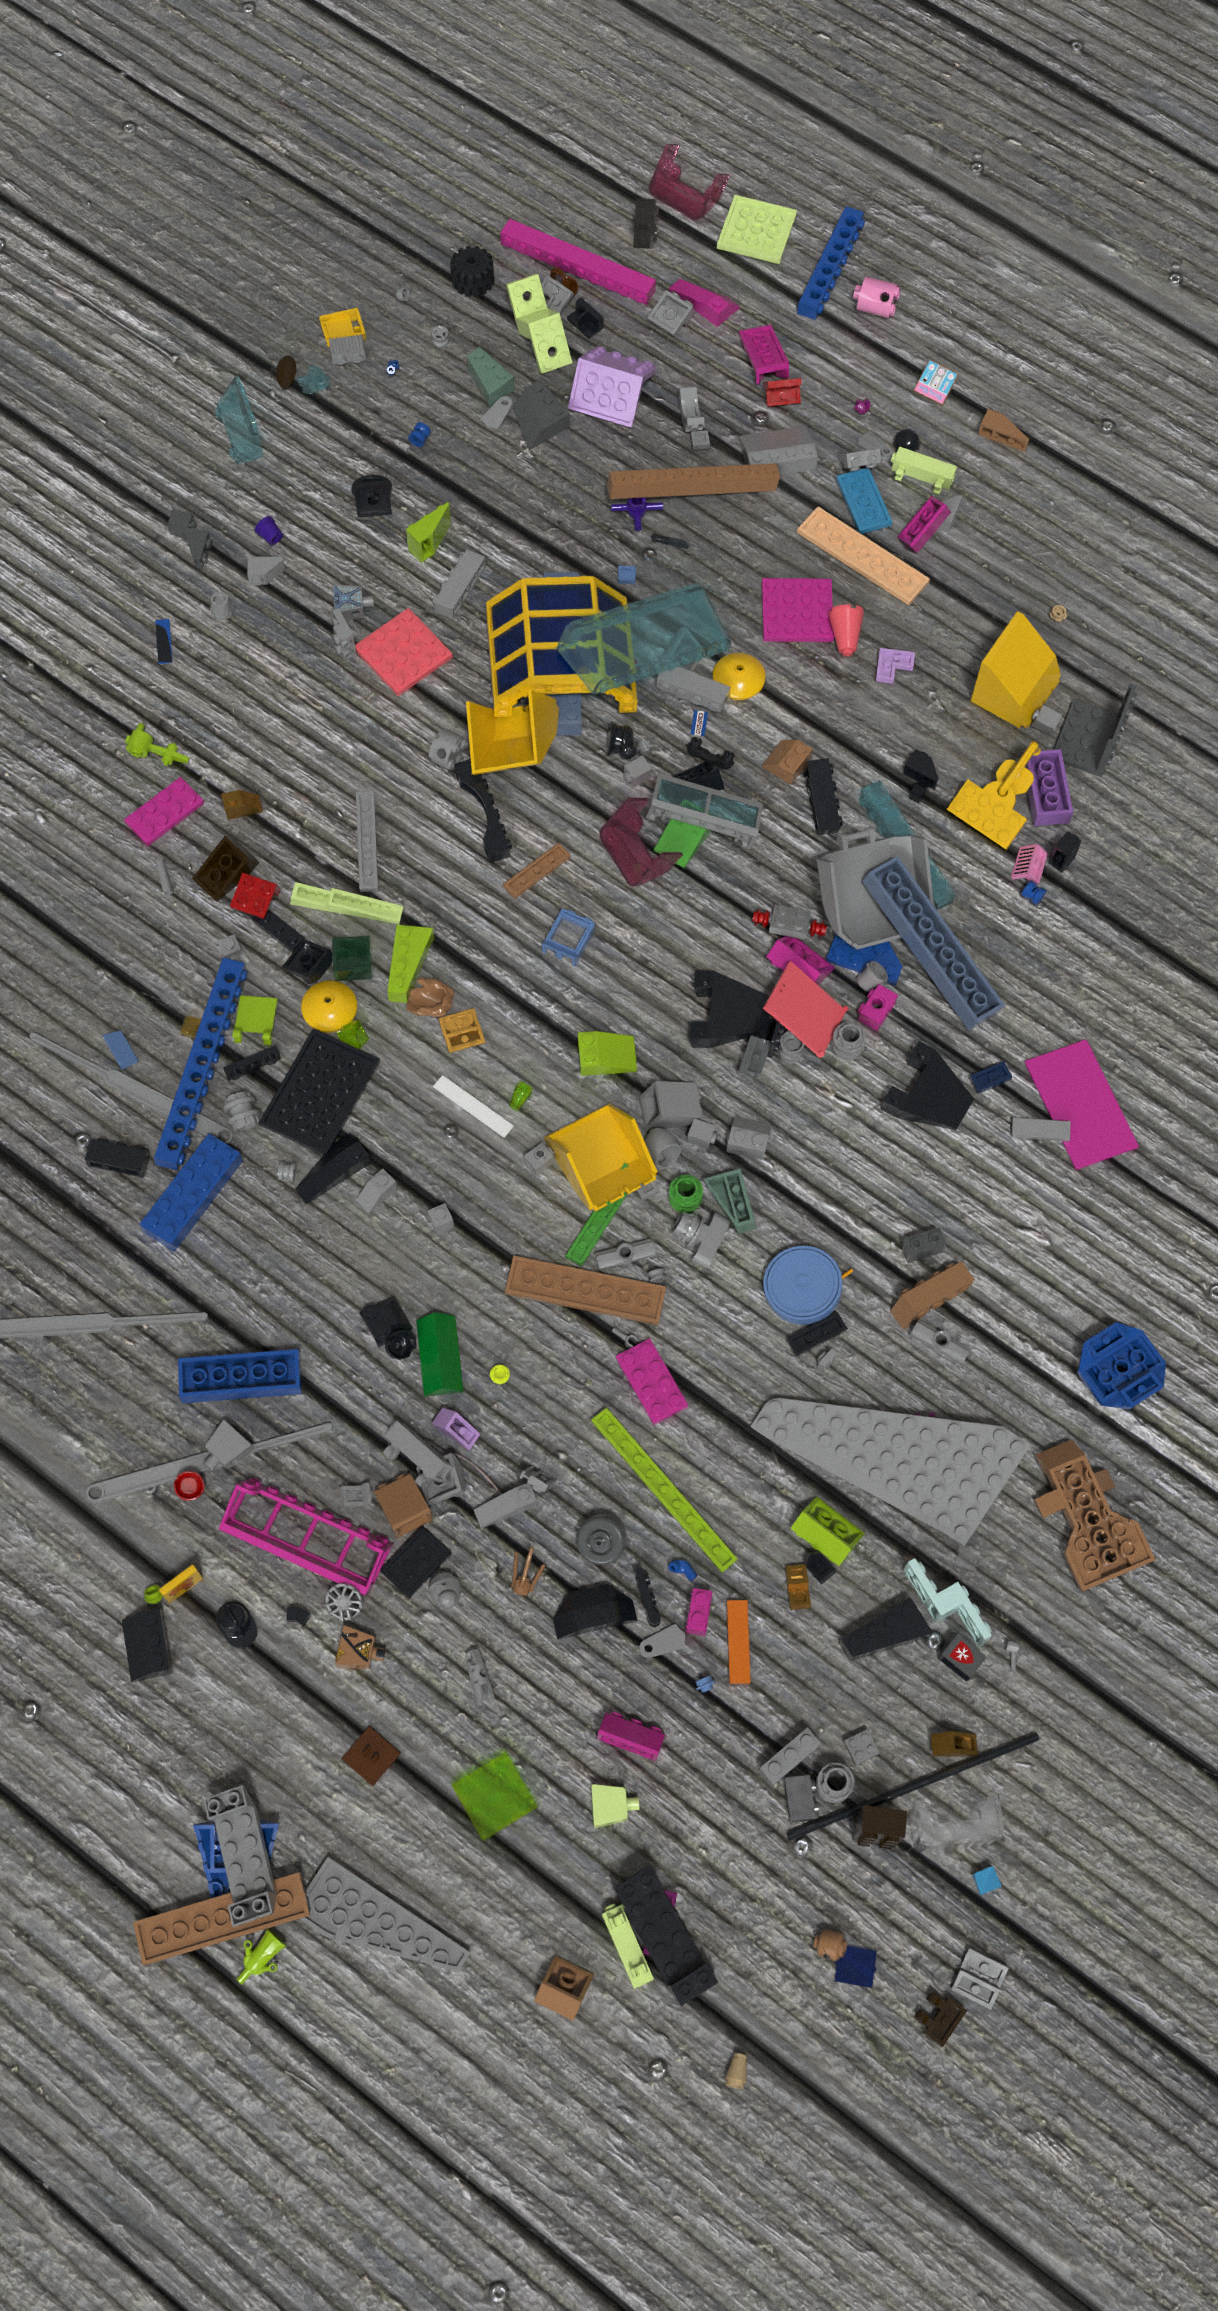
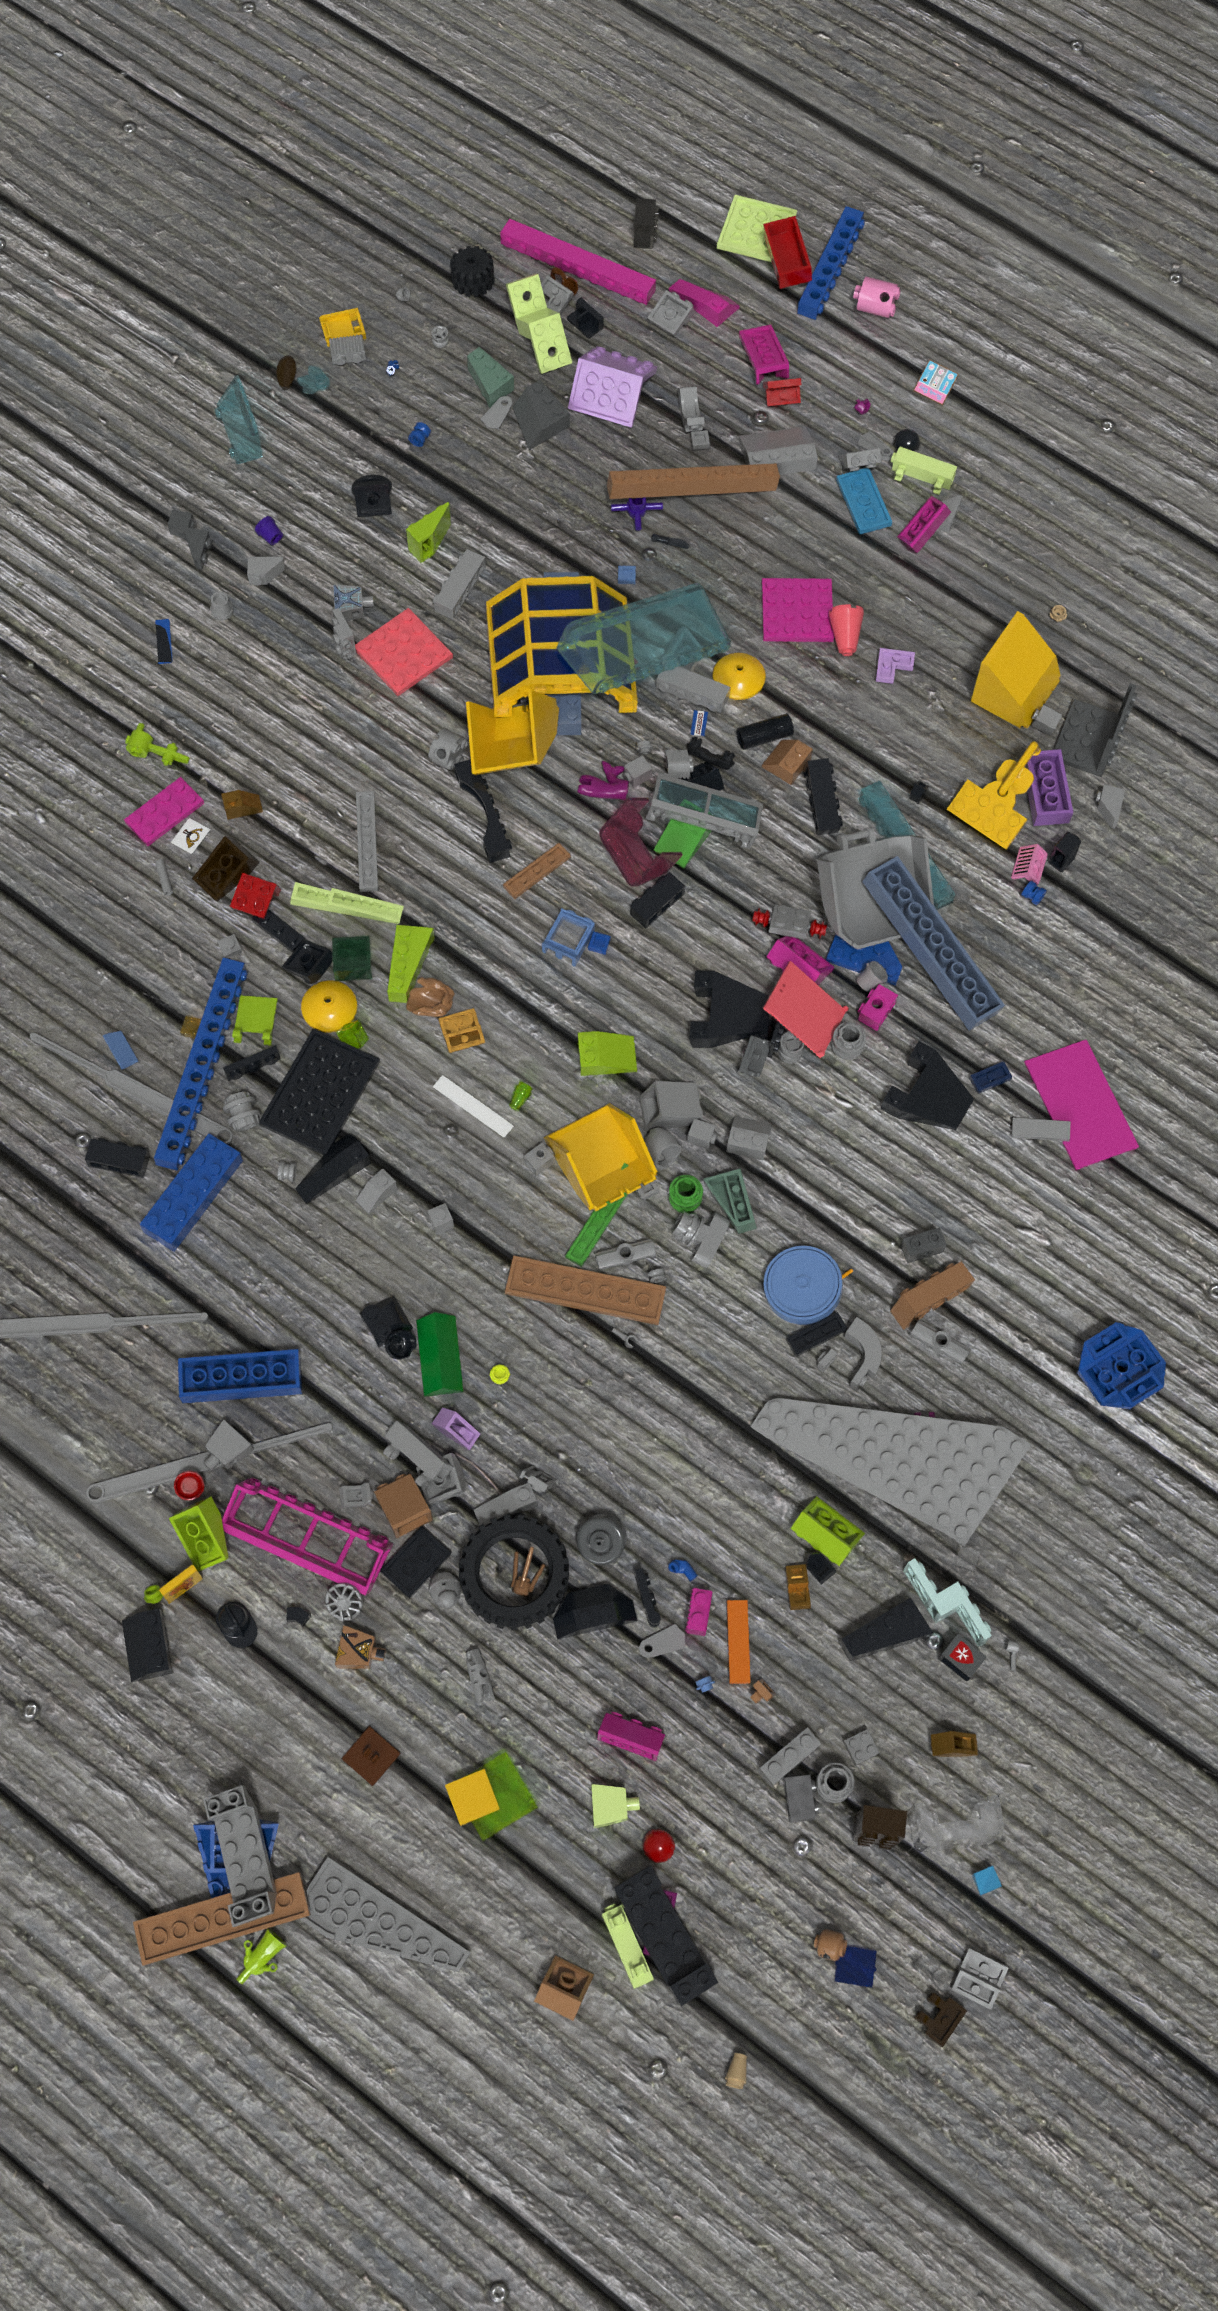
lime plate [591,1407,738,1573] -> none
black piece [607,721,637,759] -> none
dark pink plate [615,1338,688,1426] -> none
clear pink windscreen [649,144,730,219] -> none
black piece [786,1733,1040,1841] -> none
light nougat plate [797,507,930,606] -> none
black slope [903,749,939,791] -> none
medium nougat slope [978,409,1029,452] -> none
medium nougat piece [1034,1440,1156,1592] -> none
none -> lime slope [169,1496,229,1572]
none -> white sticker [171,818,210,854]
none -> yellow tile [445,1769,500,1826]
none -> black tyre [459,1514,569,1630]
none -> magenta piece [577,761,629,800]
none -> blue tile [588,931,611,955]
none -> black brick [630,872,685,929]
none -> red hair [642,1828,675,1863]
none -> light grey brick [666,750,693,779]
none -> black piece [736,713,794,750]
none -> medium nougat tile [750,1679,776,1703]
none -> red piece [763,216,812,289]
none -> light grey arch [844,1317,882,1390]
none -> light grey slope [1095,784,1125,829]

